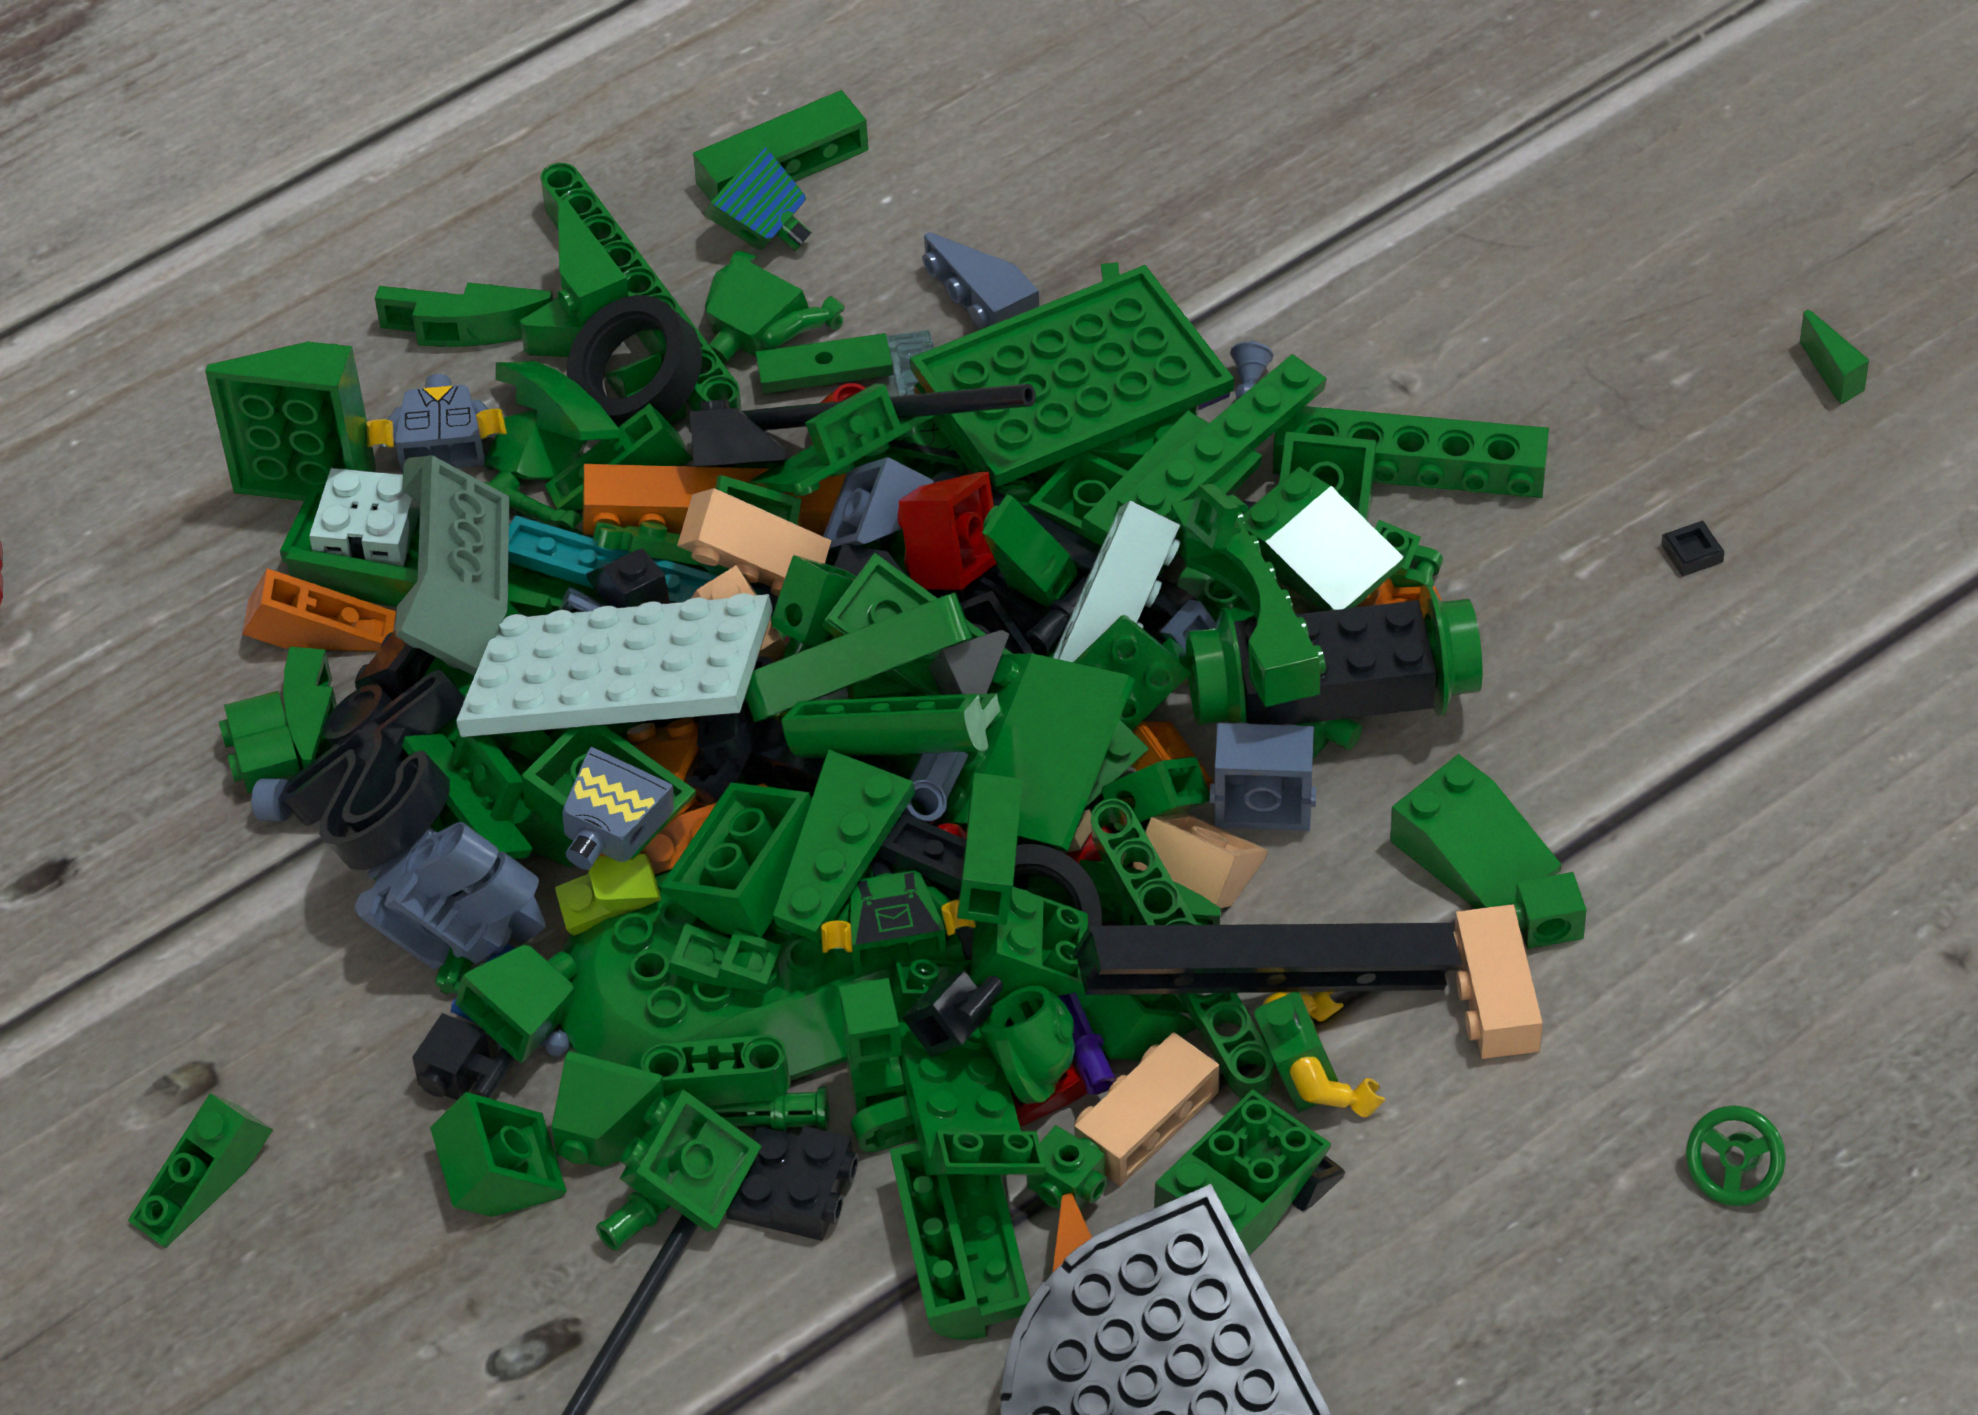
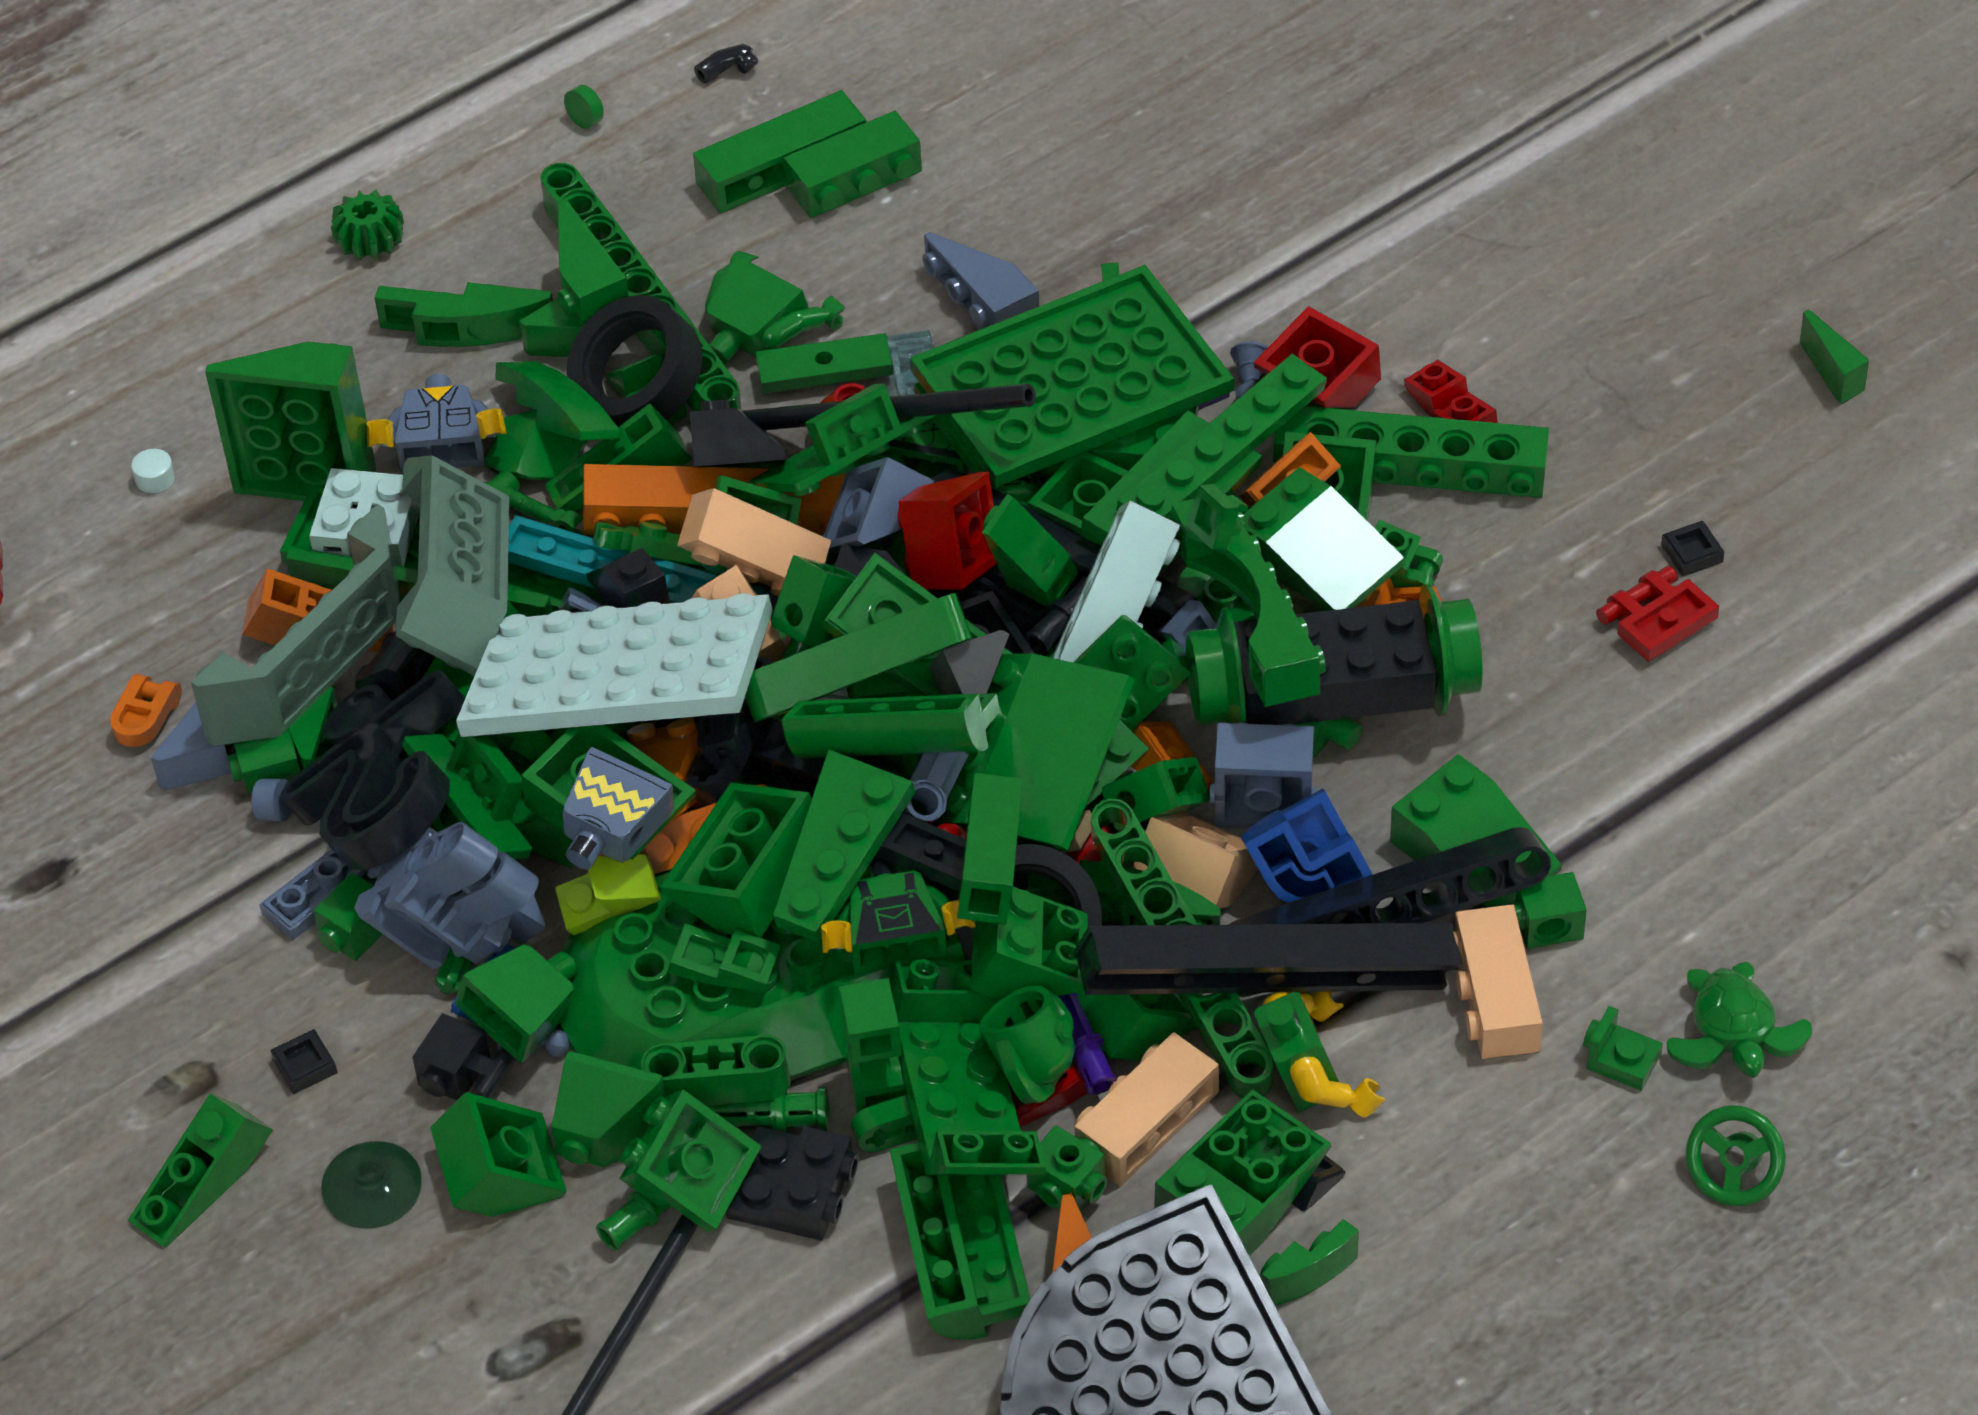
green torso [703,144,812,251] -> none
black brick [902,971,1004,1057] -> none
none -> orange plate [110,673,182,747]
none -> light aqua piece [131,449,175,493]
none -> sand blue slope [151,702,231,790]
none -> sand green slope [191,504,400,746]
none -> sand blue tile [259,849,372,941]
none -> black tile [270,1029,338,1094]
none -> green brick [313,872,383,961]
none -> clear green dish [321,1141,422,1228]
none -> green gear [331,189,404,261]
none -> green tile [564,84,604,129]
none -> black arm [694,44,758,83]
none -> green brick [783,110,922,219]
none -> black beam [1228,827,1551,925]
none -> orange slope [1239,432,1341,507]
none -> blue brick [1241,788,1373,903]
none -> red slope [1254,306,1381,408]
none -> green slope [1260,1219,1359,1305]
none -> red slope [1404,360,1498,423]
none -> green bracket [1583,1006,1663,1091]
none -> red plate [1596,566,1719,662]
none -> green animal [1666,962,1812,1078]

